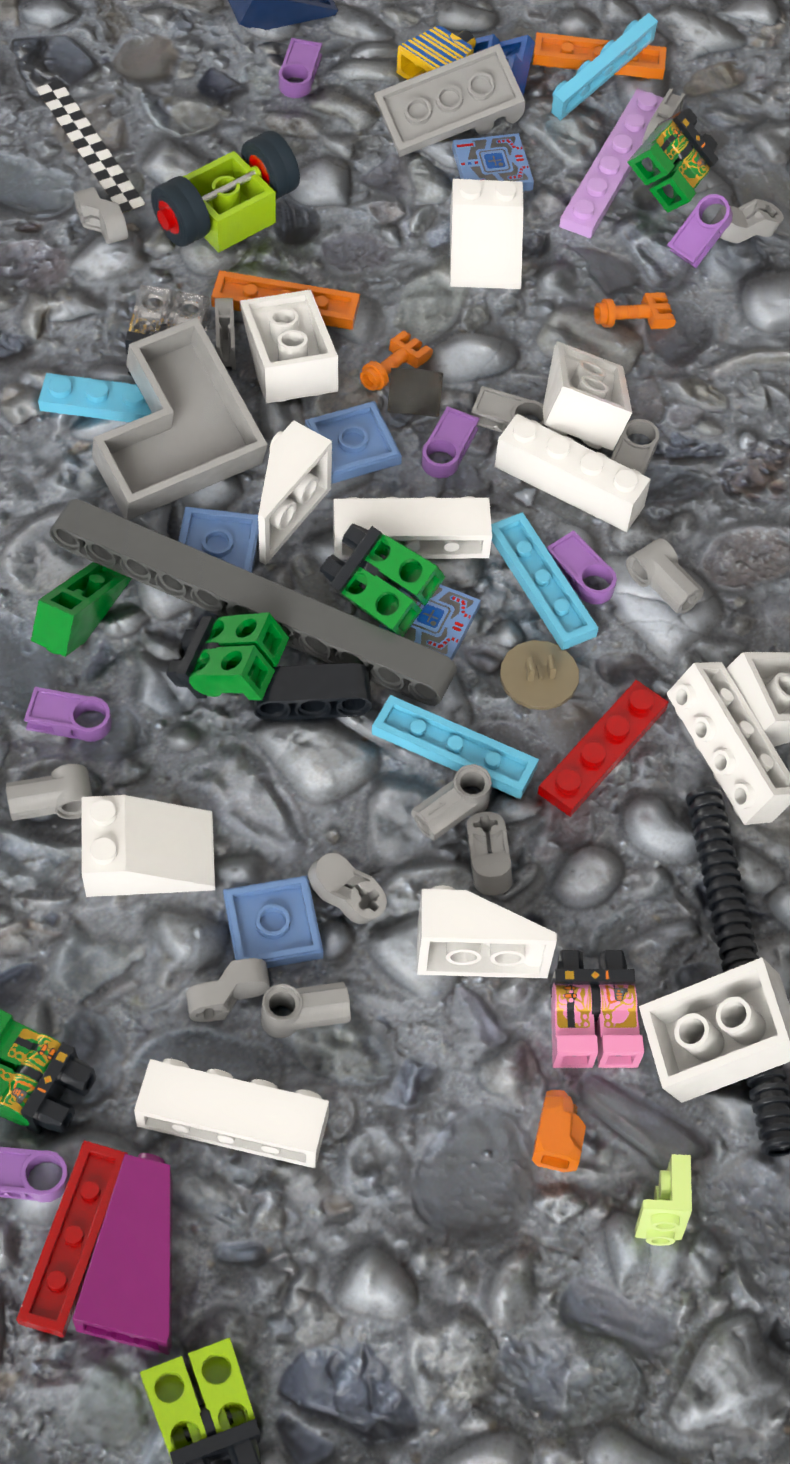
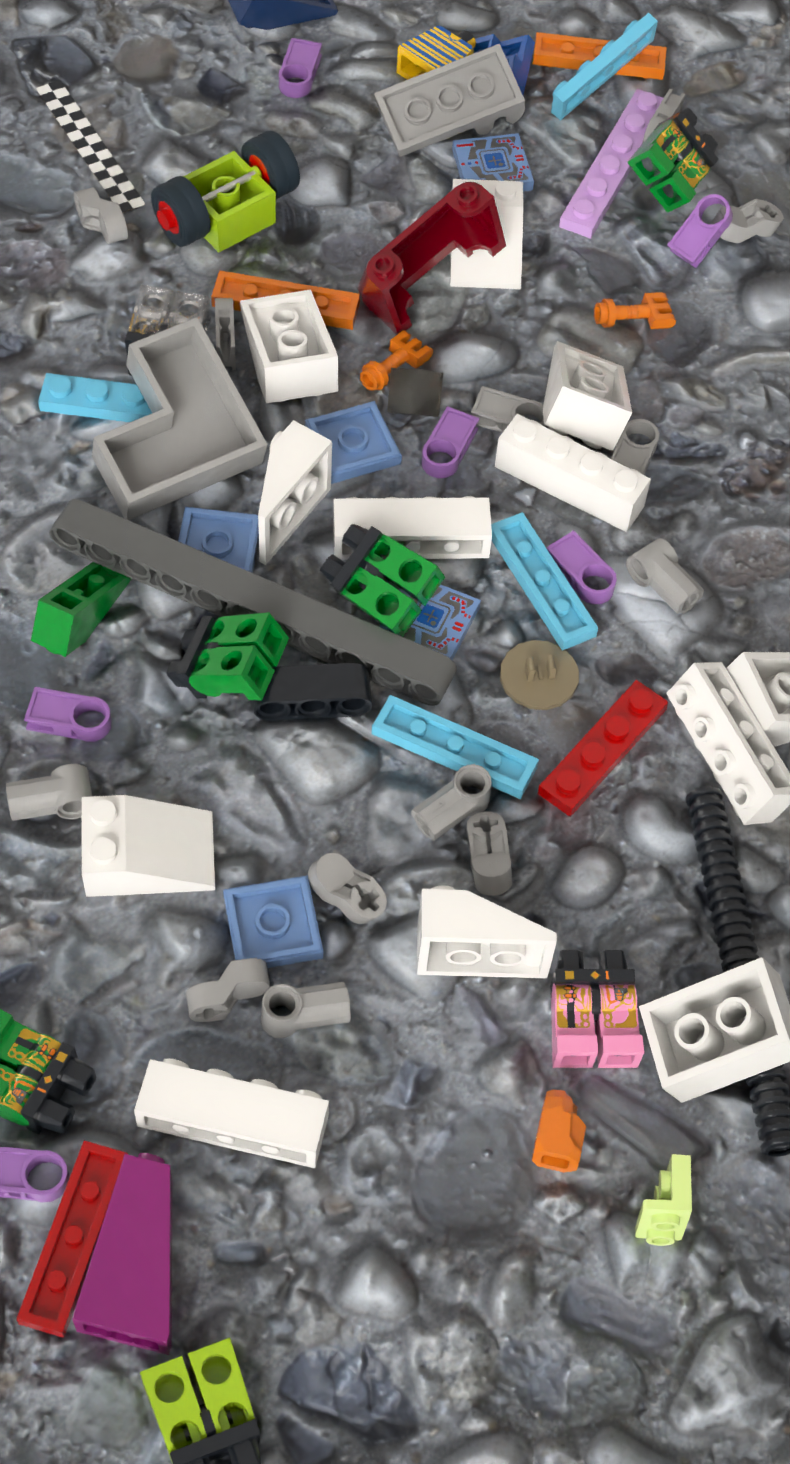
none -> dark red windscreen [358,182,506,335]

